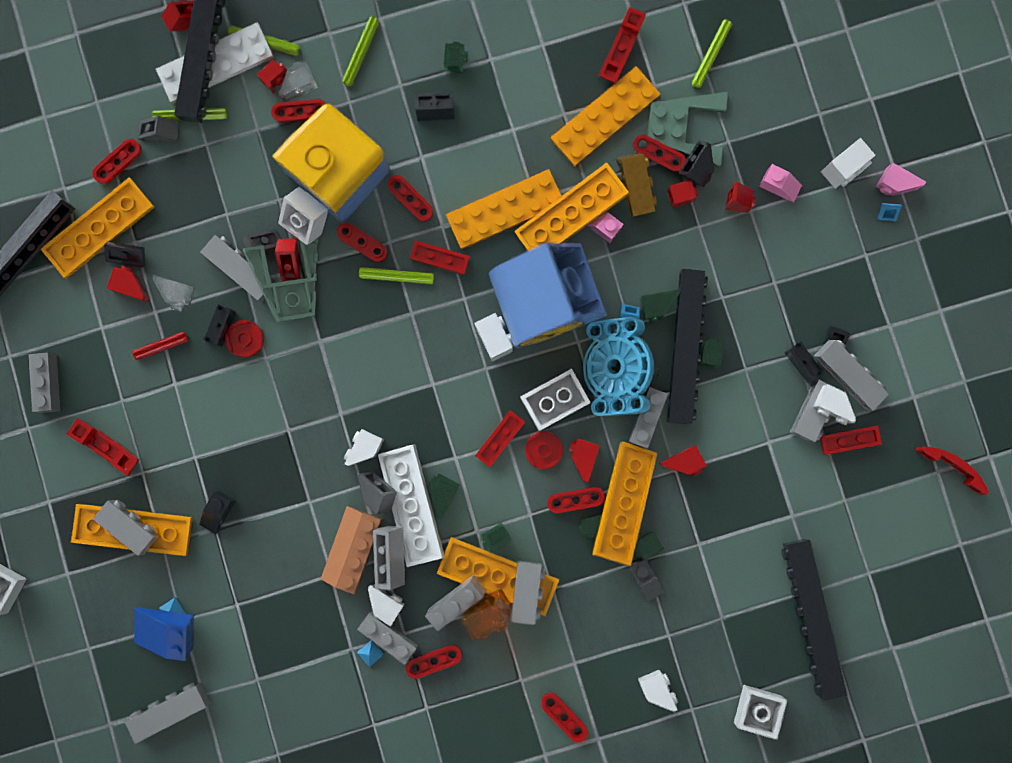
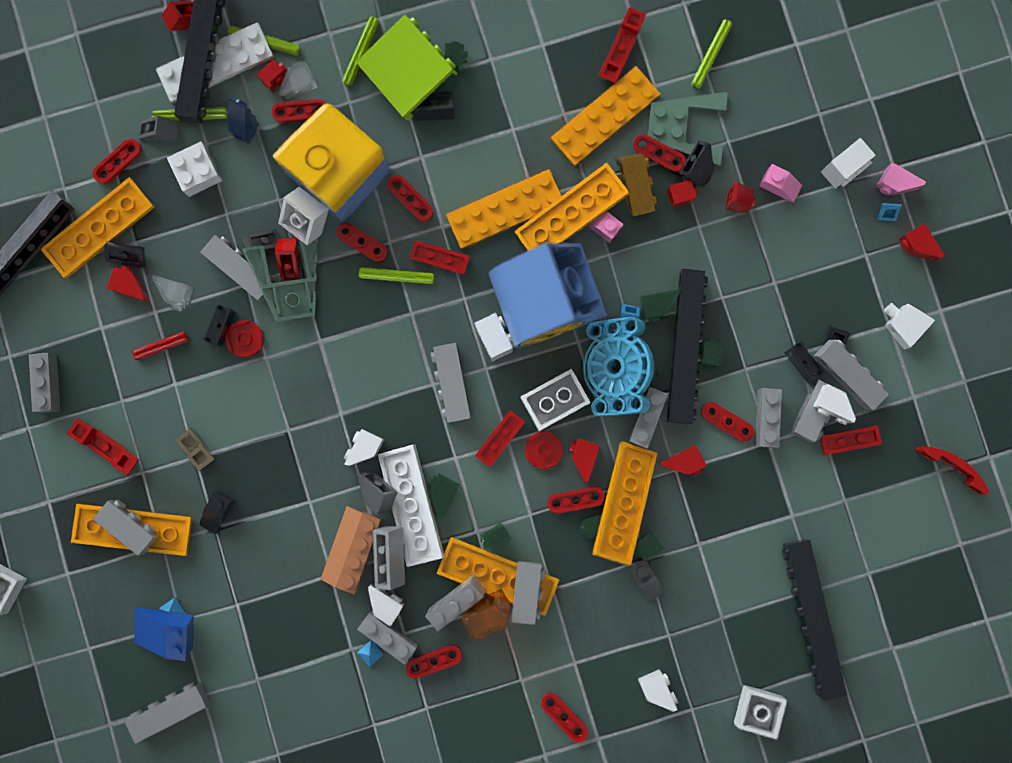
none -> white brick [167,142,223,197]
none -> dark tan slope [175,428,214,471]
none -> dark blue slope [228,98,259,144]
none -> lime panel [356,15,458,121]
none -> light grey brick [431,343,471,423]
none -> red plate [701,402,754,442]
none -> light grey brick [755,388,782,448]
none -> white torso [884,303,935,350]
none -> red slope [899,223,945,261]

